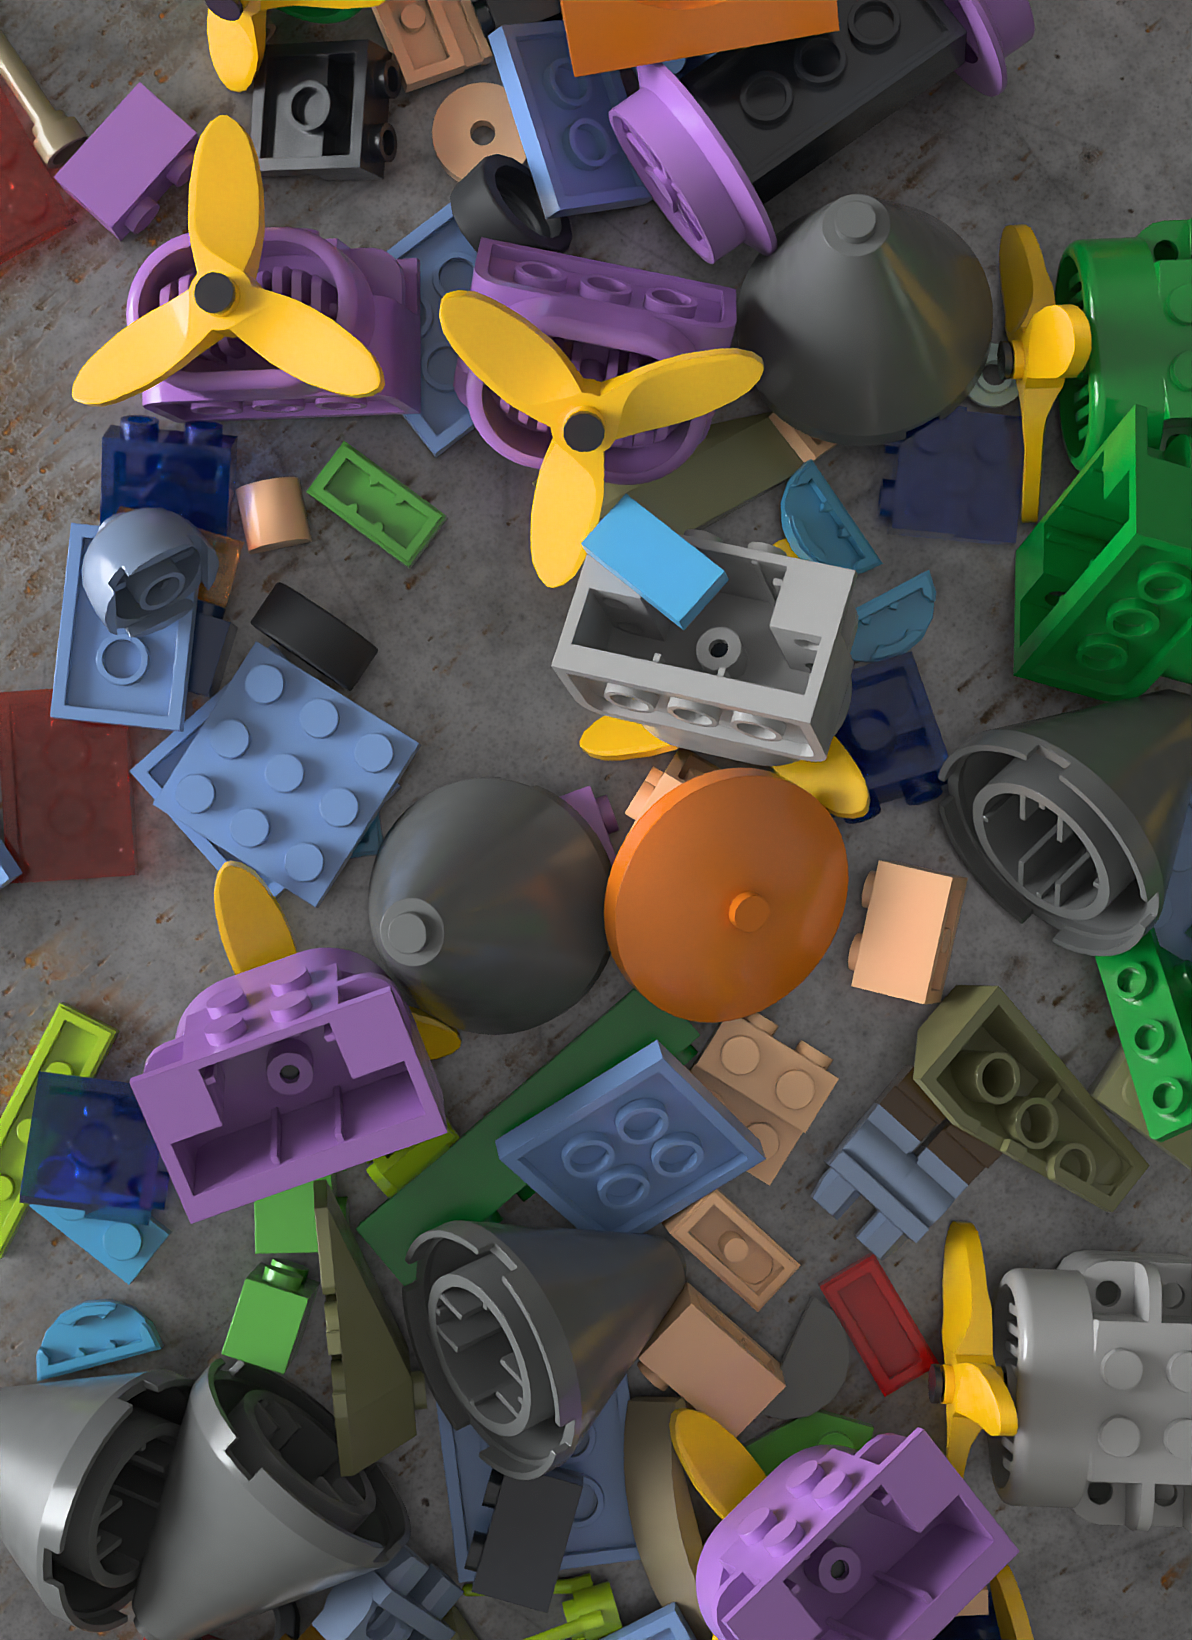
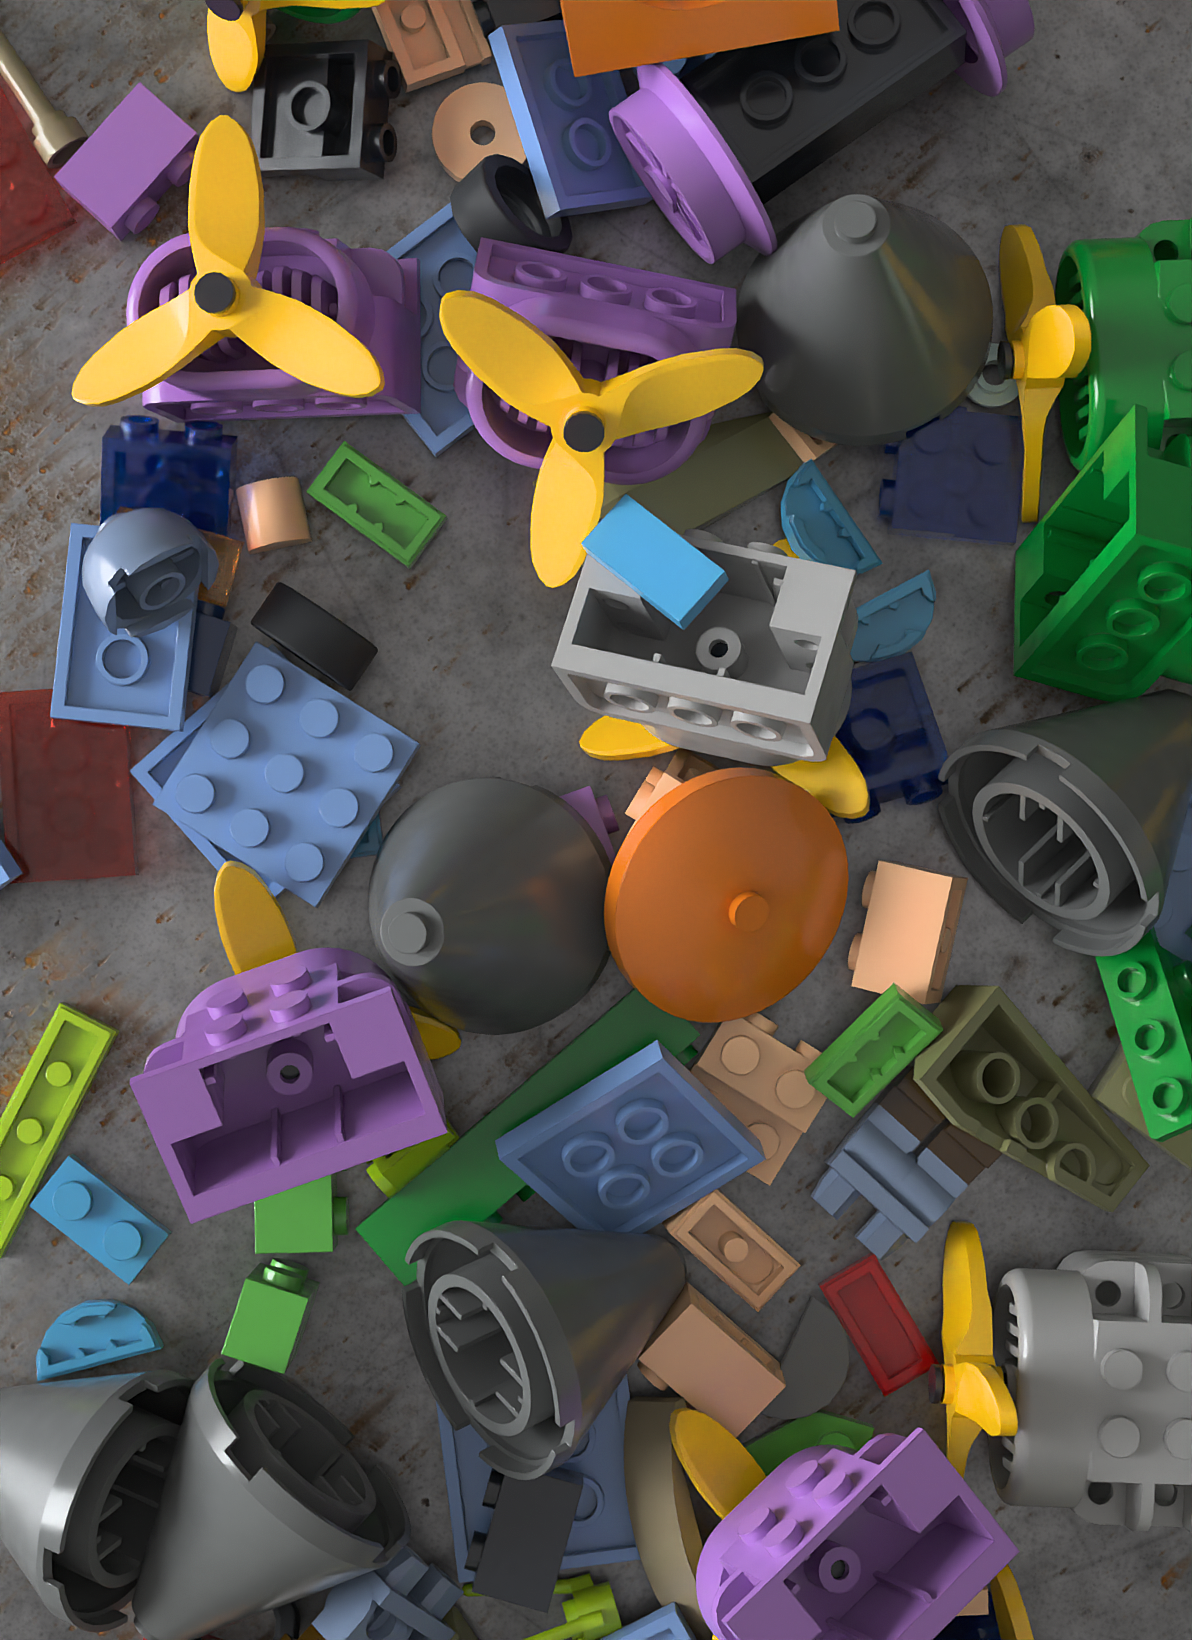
clear blue plate [19,1071,169,1226] -> none
olive wedge [313,1179,427,1477] -> none
none -> bright green plate [804,983,944,1118]

